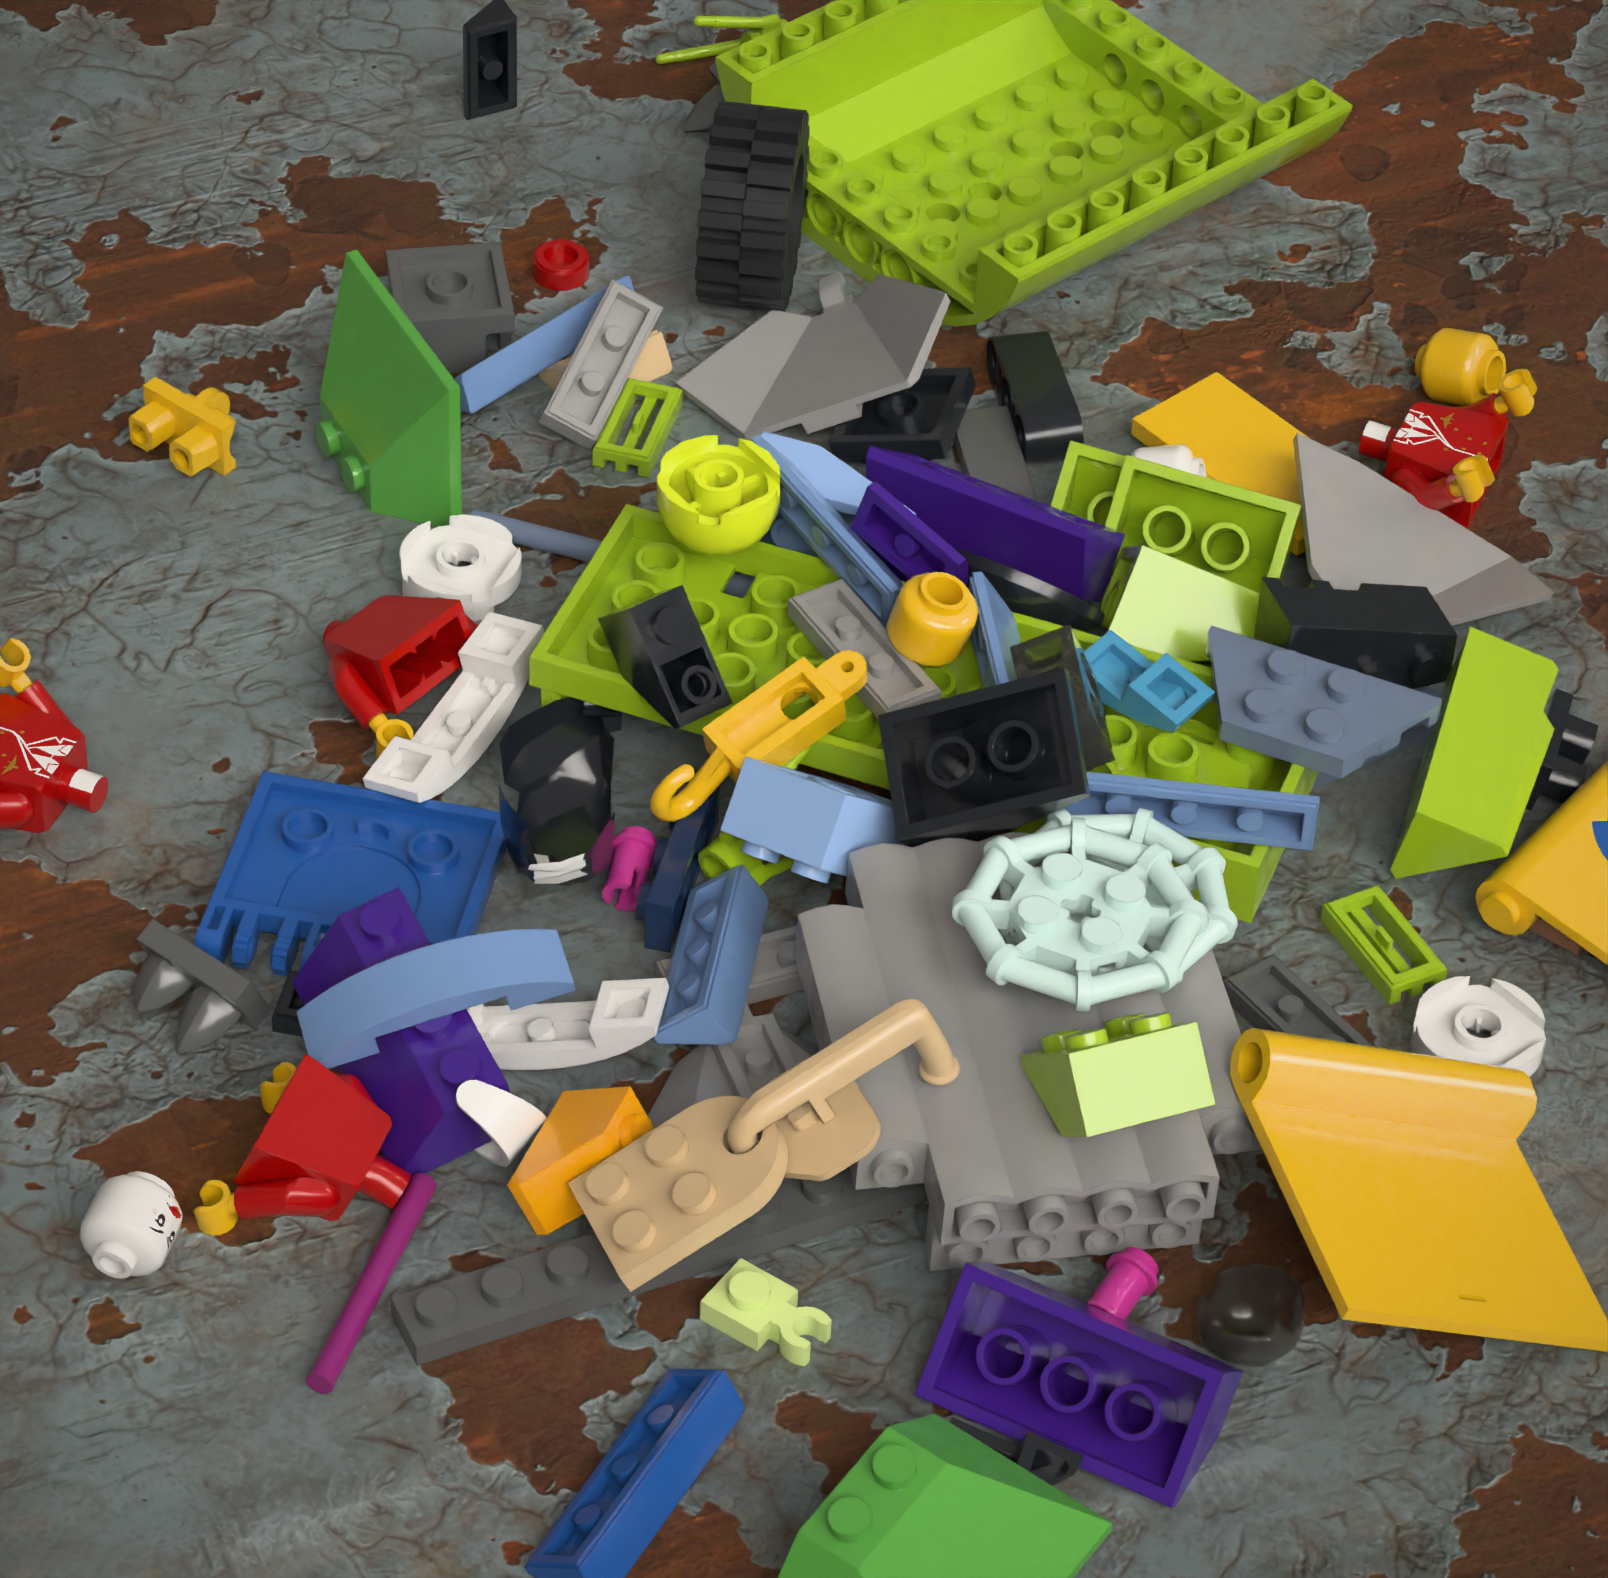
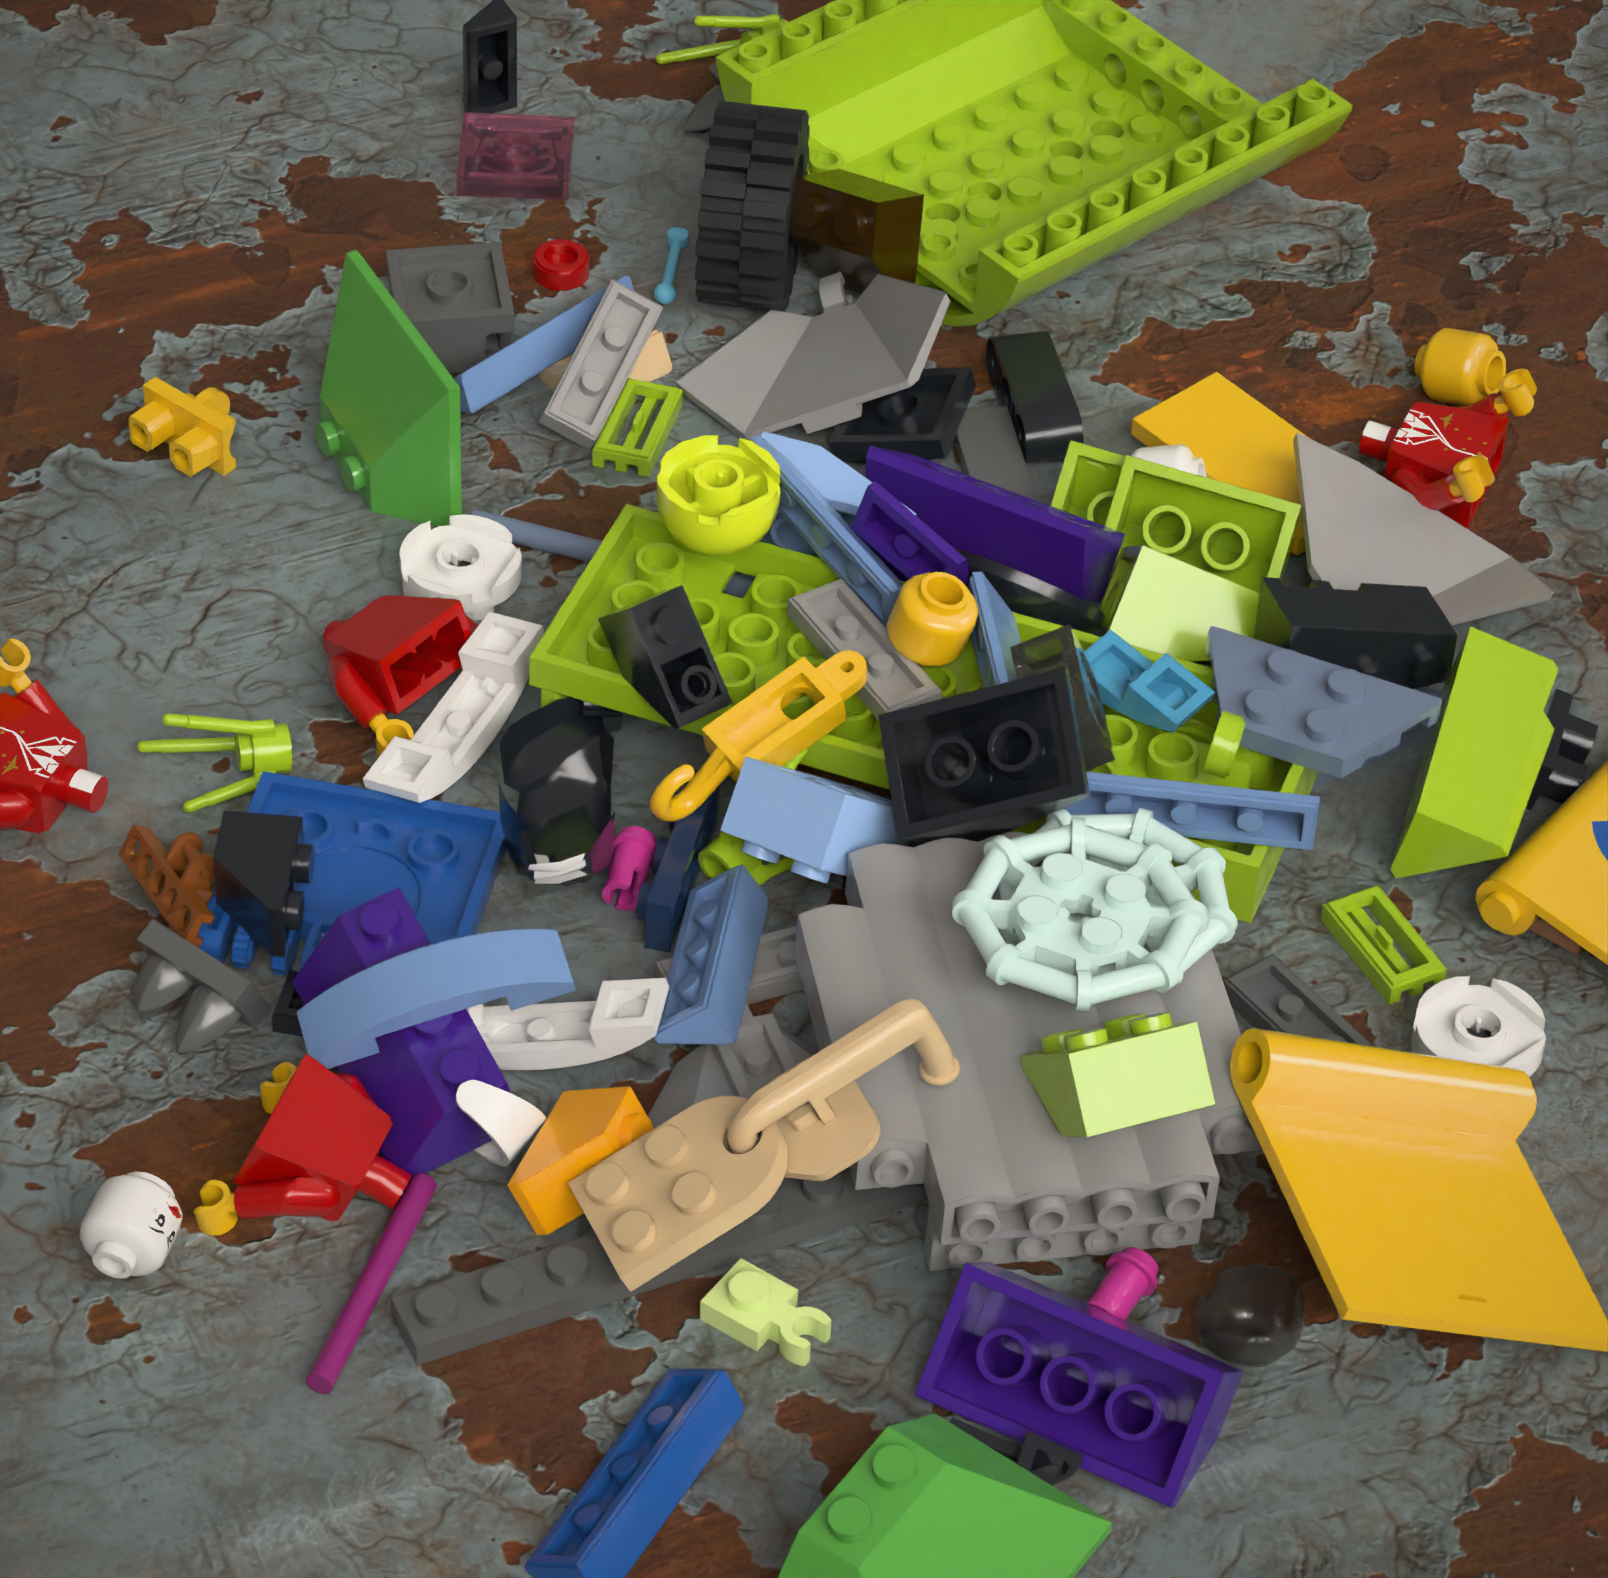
none -> dark orange piece [119,824,215,947]
none -> lime plant [137,713,293,813]
none -> black slope [213,810,315,957]
none -> clear pink tile [457,113,574,200]
none -> medium azure hinge [654,227,689,305]
none -> dark brown slope [789,169,924,294]
none -> lime tile [1203,710,1247,779]

